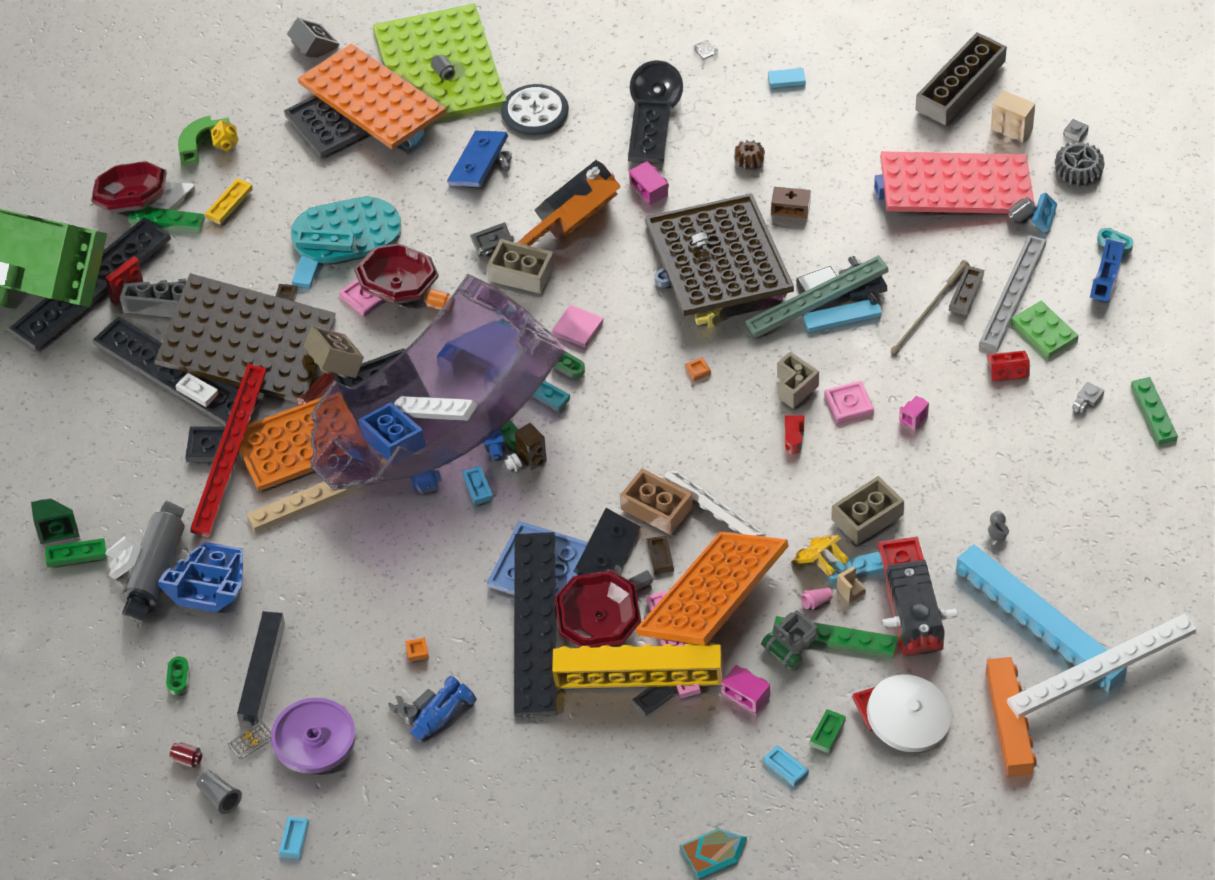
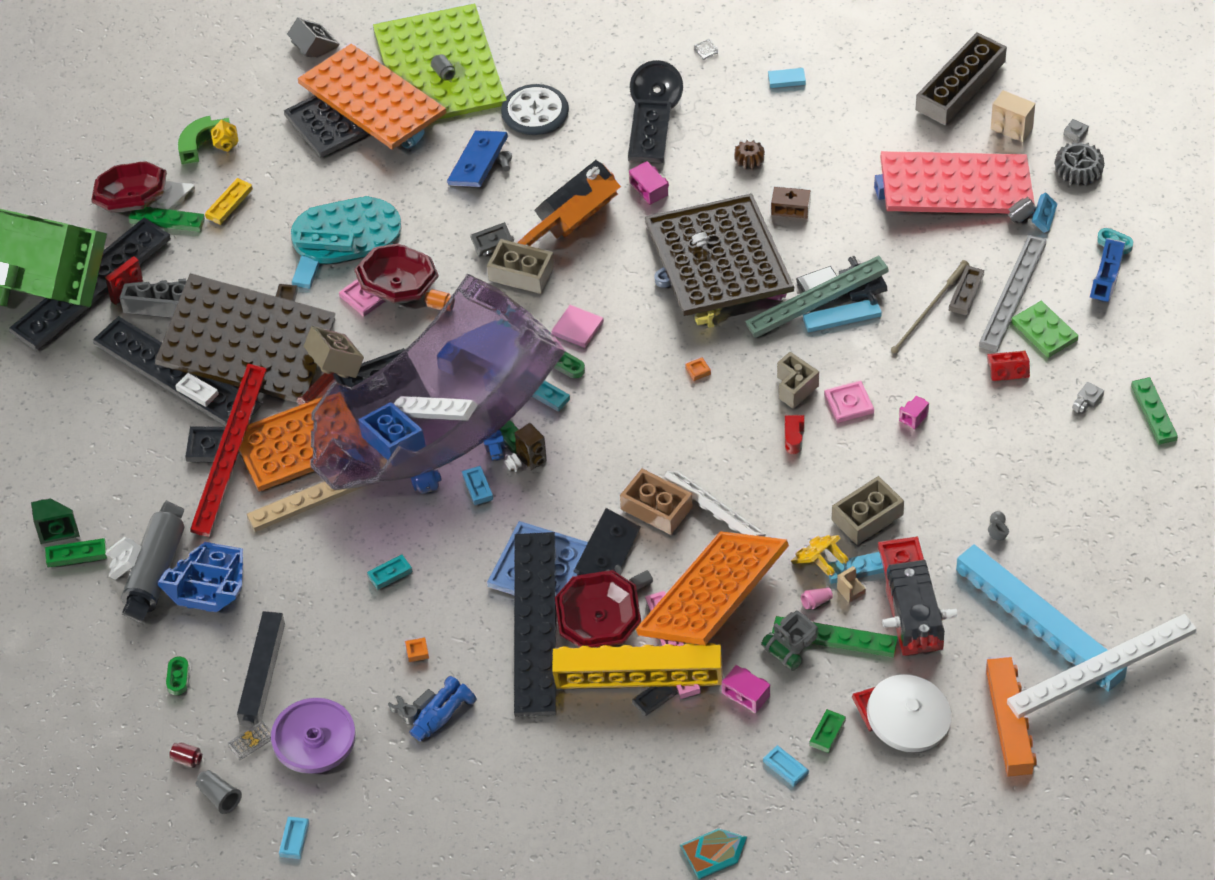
dark brown tile [647,535,674,575] -> none
none -> teal plate [367,554,413,590]

